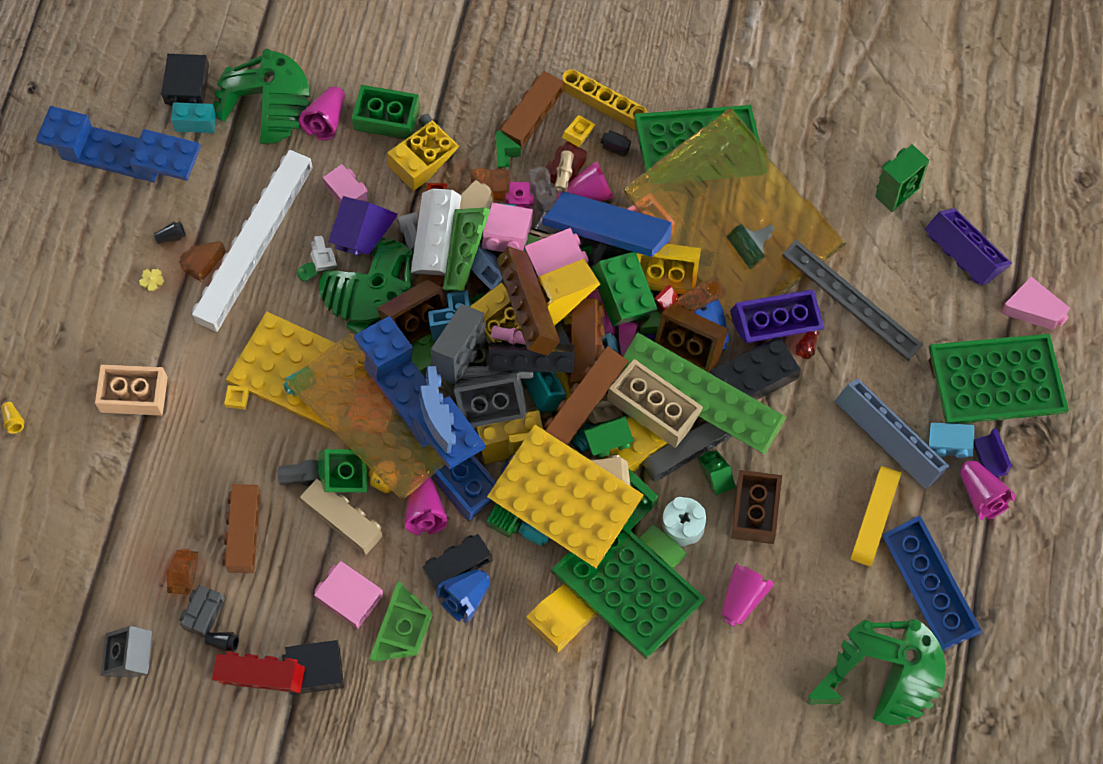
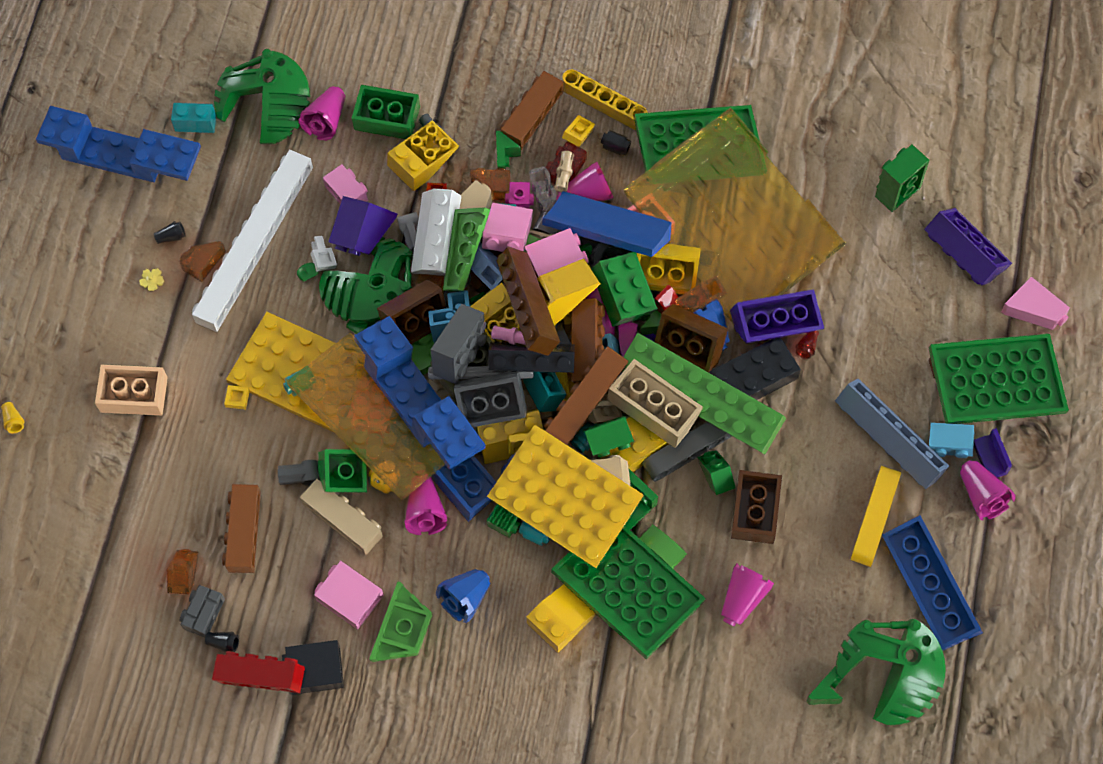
dark grey slope [101,626,152,678] -> none
black brick [161,53,209,106] -> none
medium blue slope [419,366,456,453] -> none
black brick [423,534,492,591] -> none
light aqua brick [662,497,706,546] -> none
clear green piece [726,224,775,269] -> none
dark grey plate [782,239,923,361] -> none

